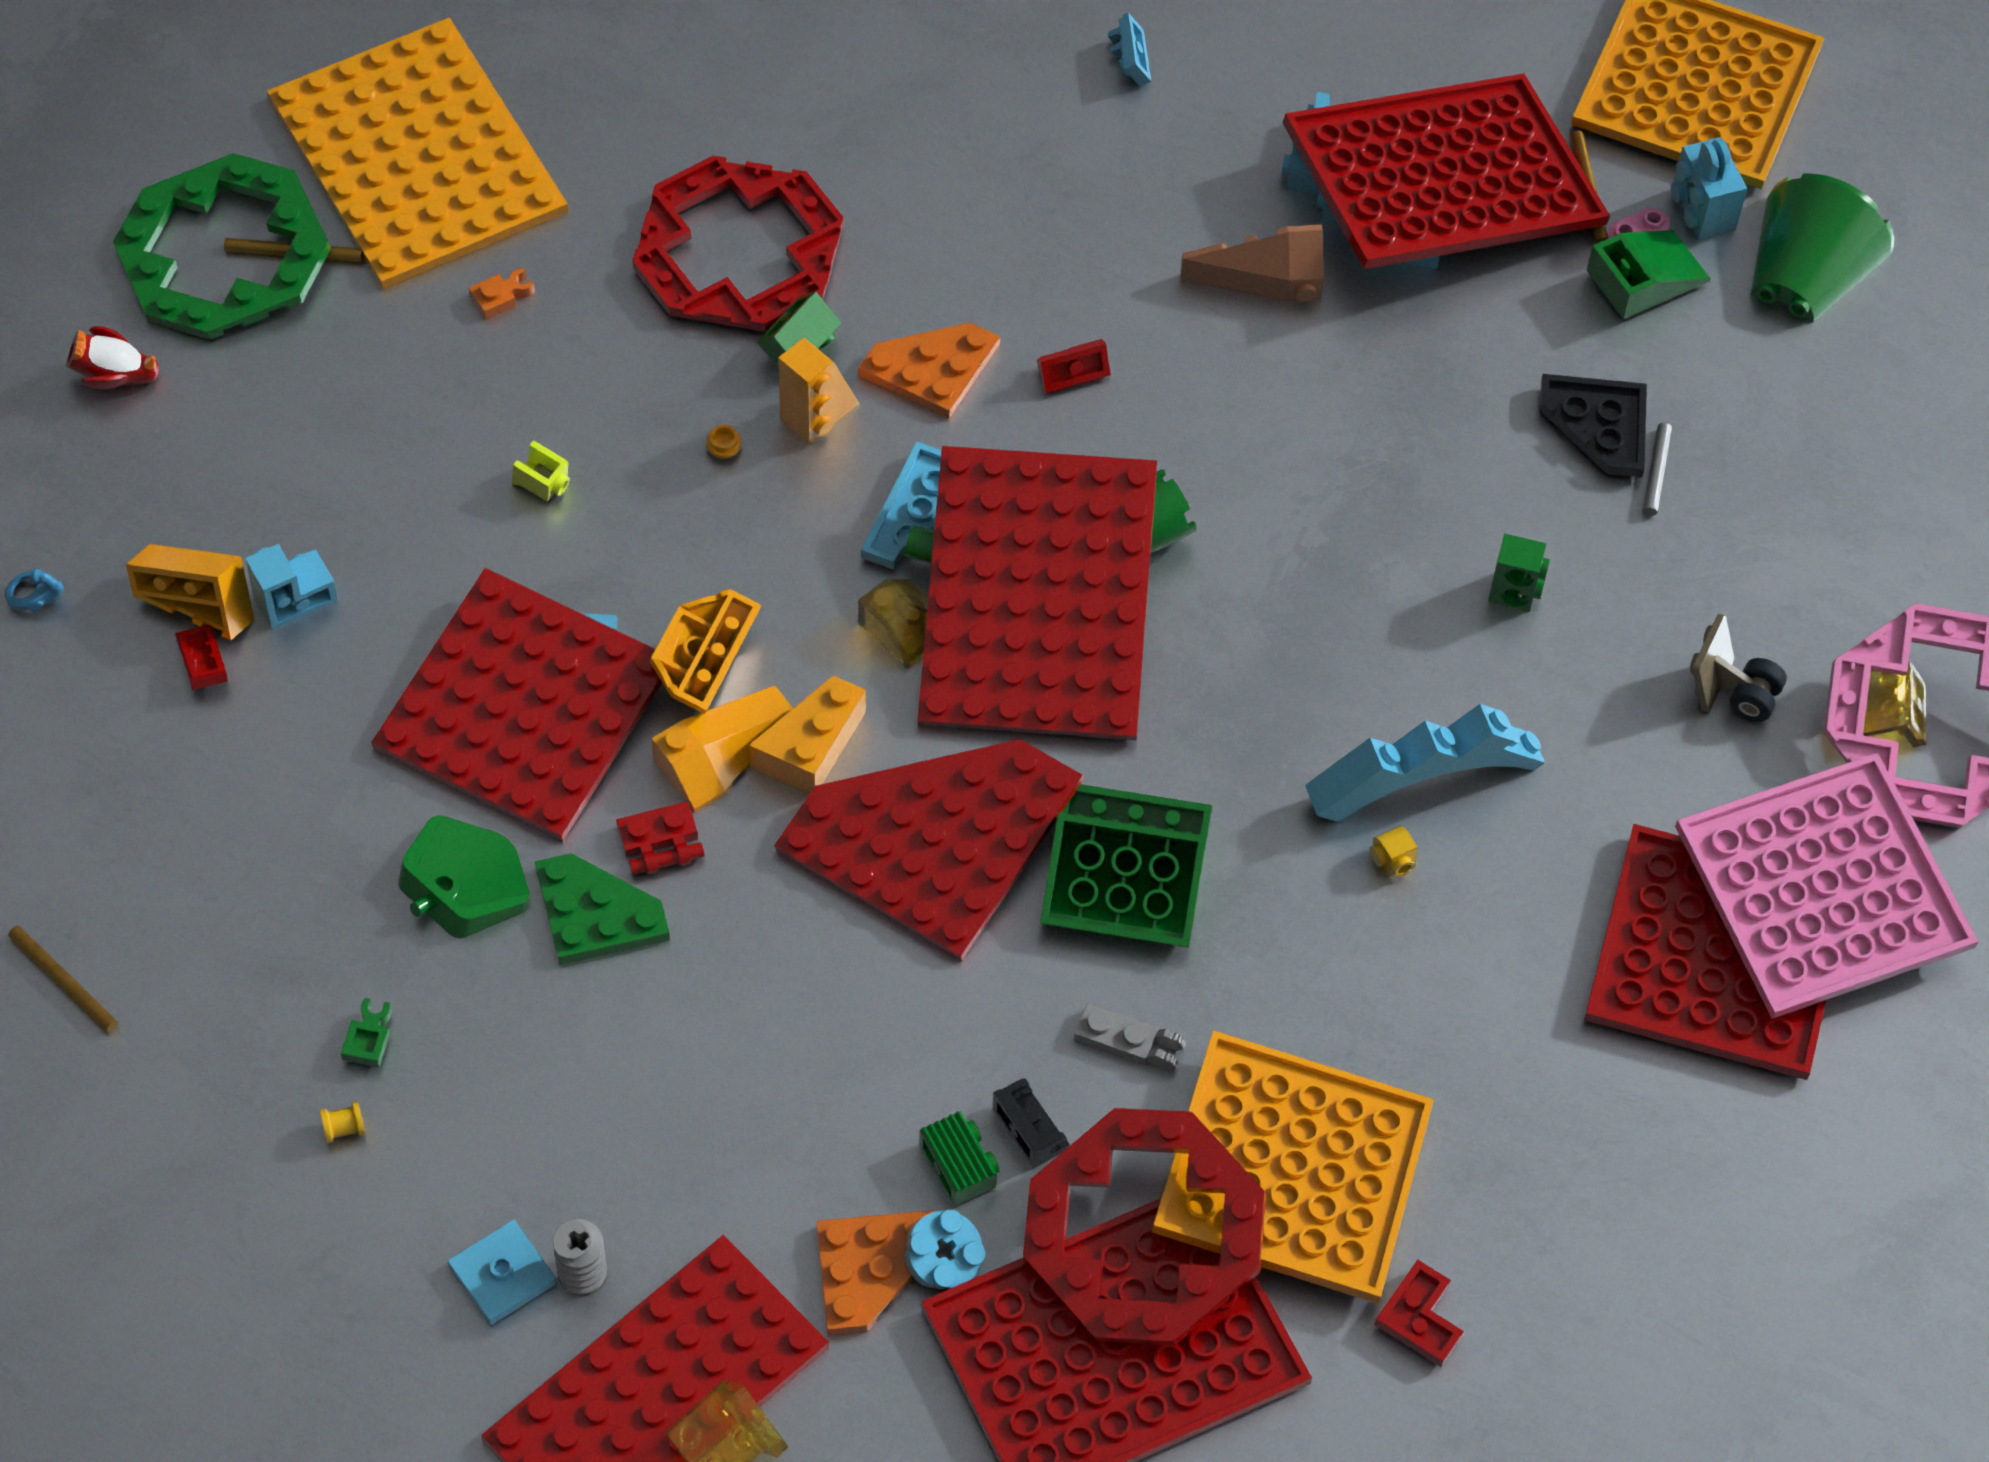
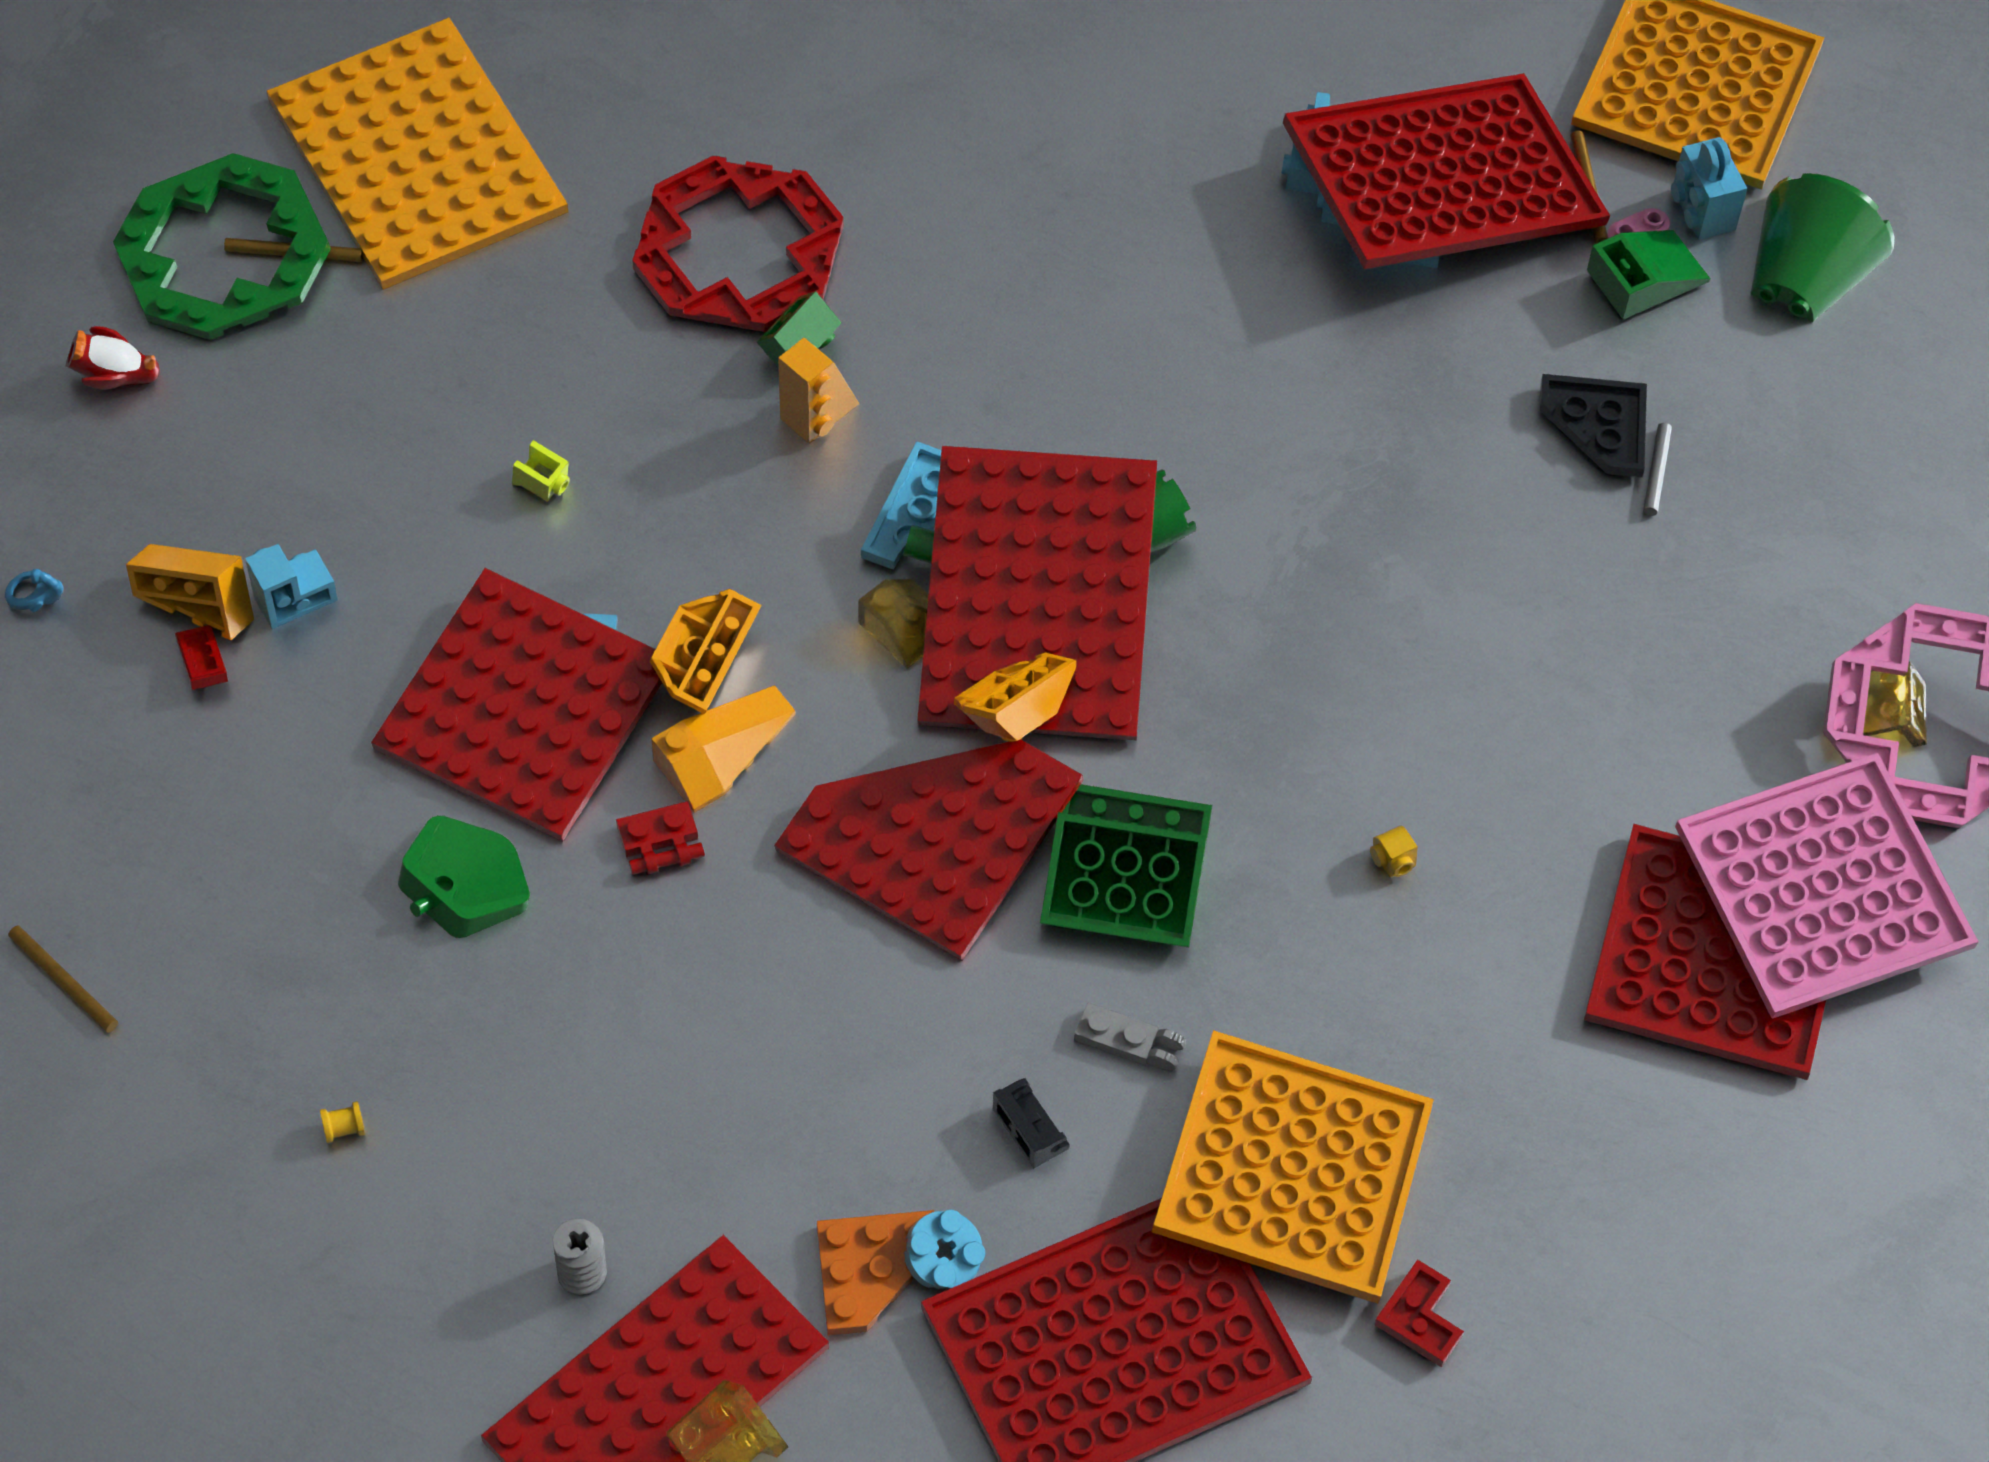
green plate [341,998,391,1068] -> none
medium azure plate [447,1219,558,1326] -> none
orange plate [468,268,535,320] -> none
green plate [535,853,670,965] -> none
light orange plate [706,424,742,459] -> none
light orange wedge [749,675,866,794] -> none
orange plate [858,323,1000,418] -> none
green brick [919,1111,1000,1207] -> none
red plate [1023,1108,1266,1346] -> none
red plate [1037,339,1111,393] -> none
medium azure plate [1108,13,1151,86] -> none
nougat wedge [1180,224,1324,302] -> none
medium azure arch [1305,704,1545,822] -> none
green brick [1488,533,1550,612] -> none
plate [1690,614,1787,722] -> none
none -> light orange wedge [954,652,1076,741]

